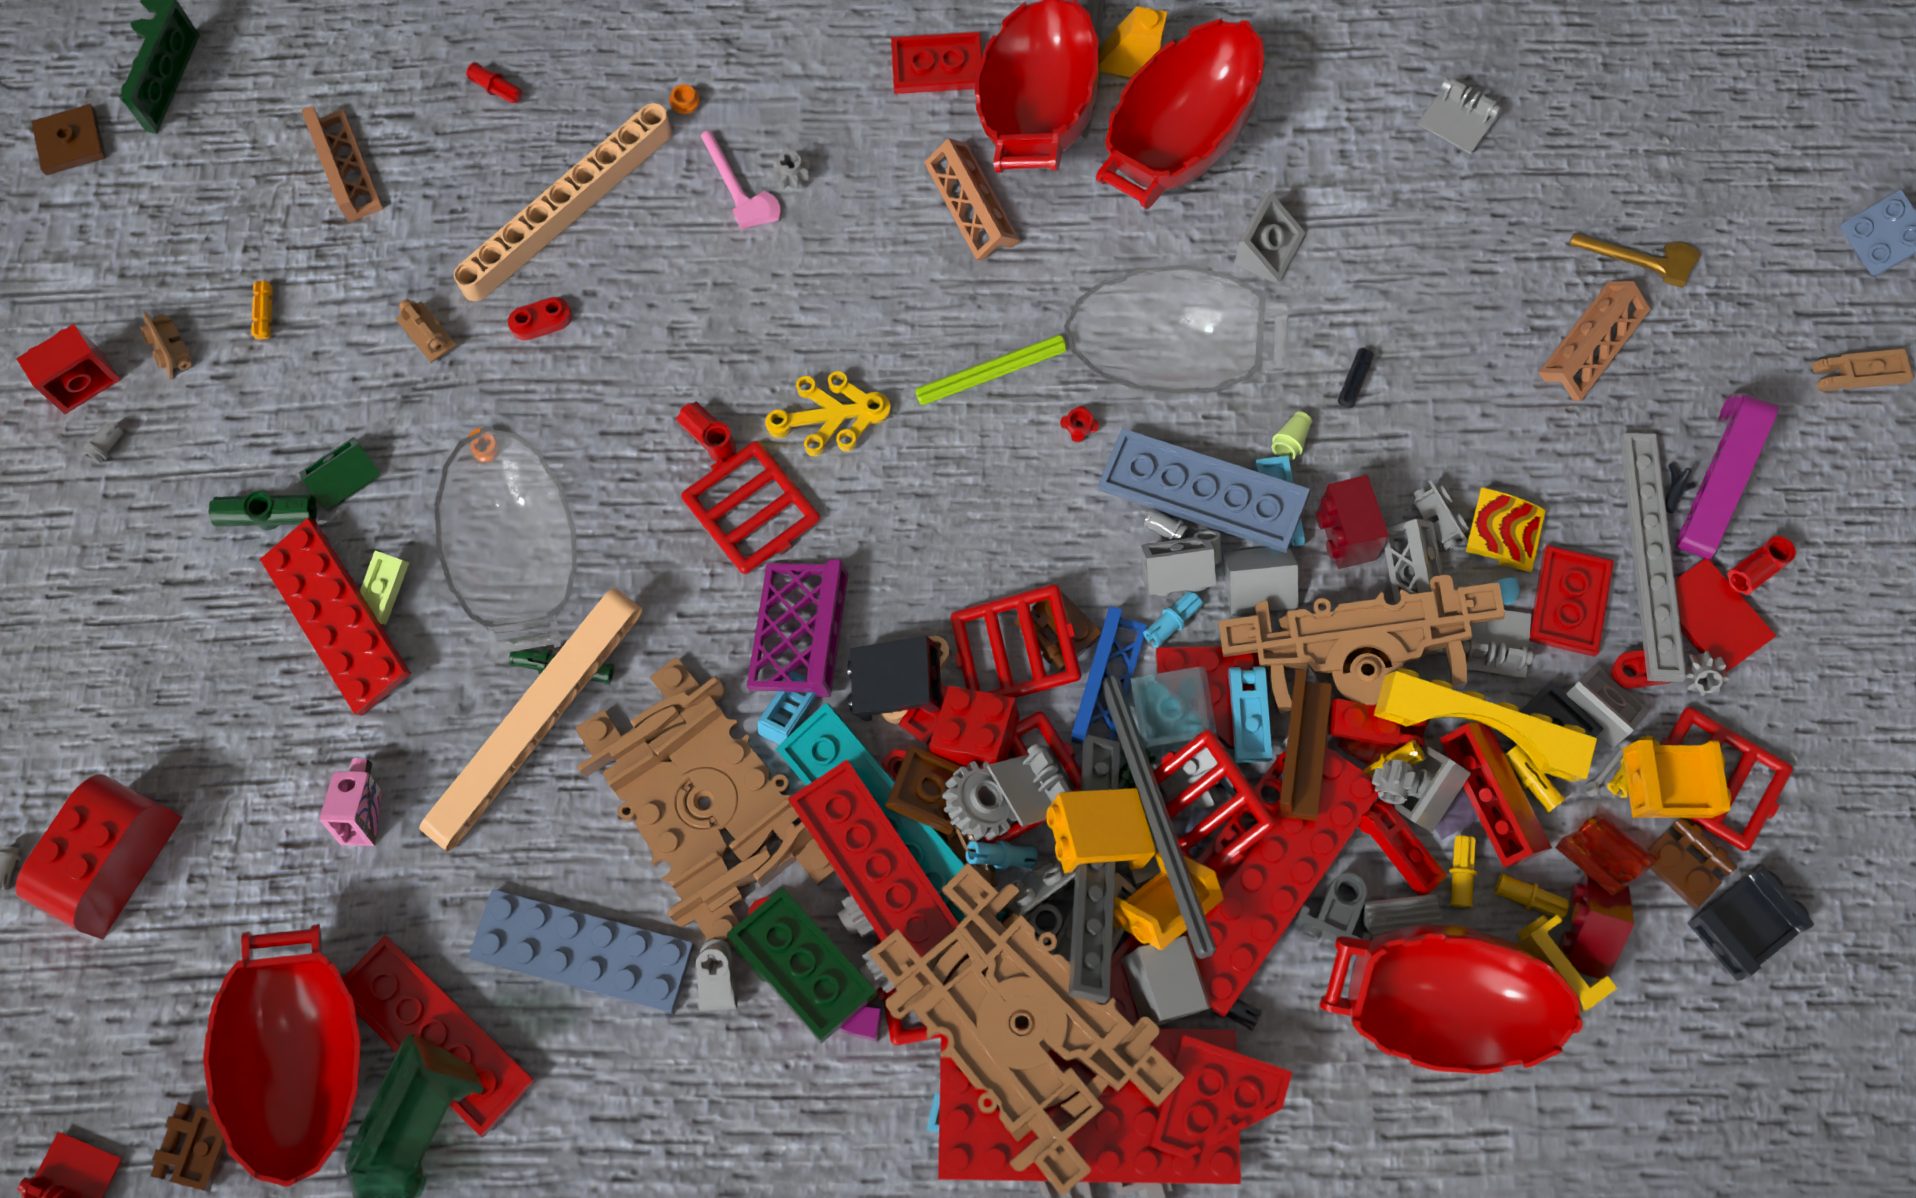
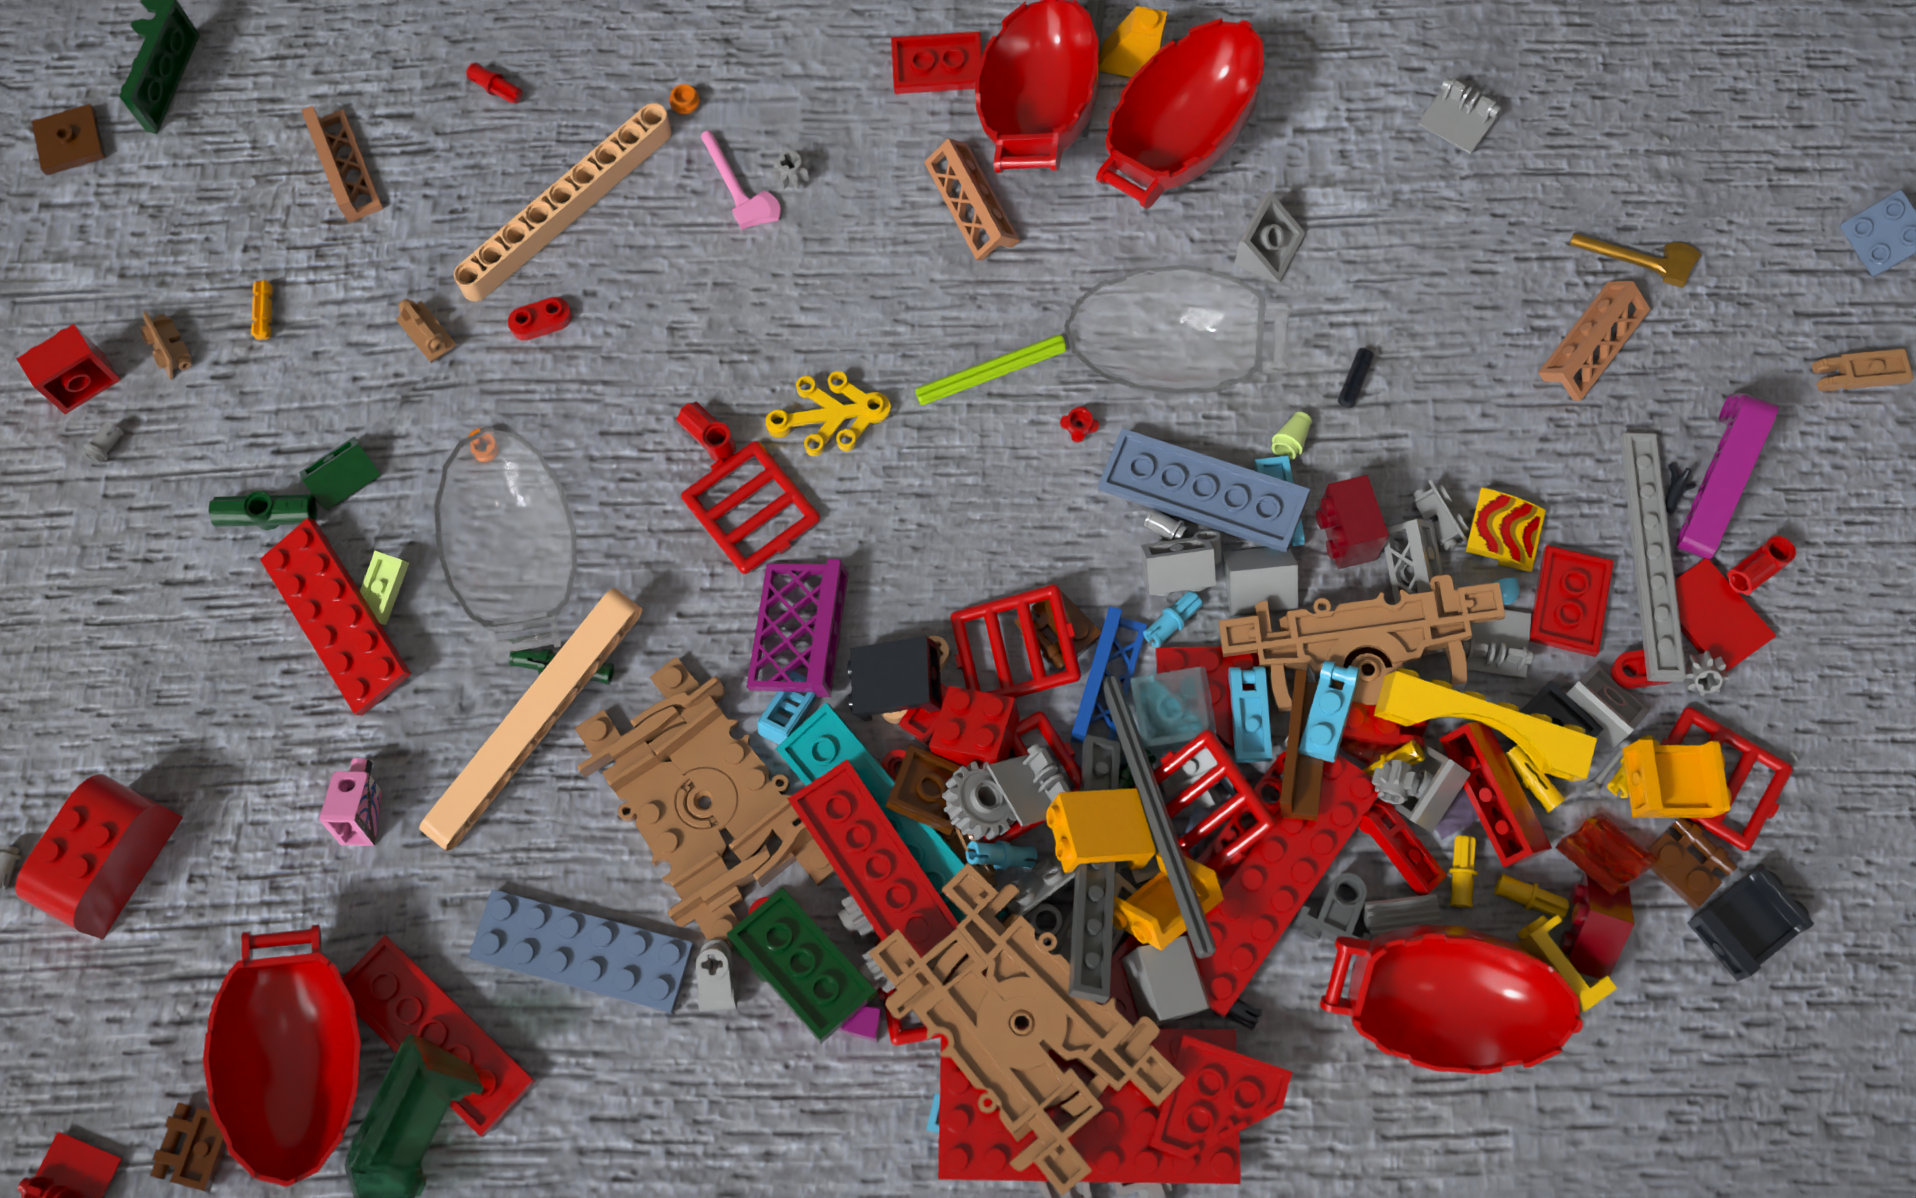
none -> medium azure plate [1299,660,1360,763]

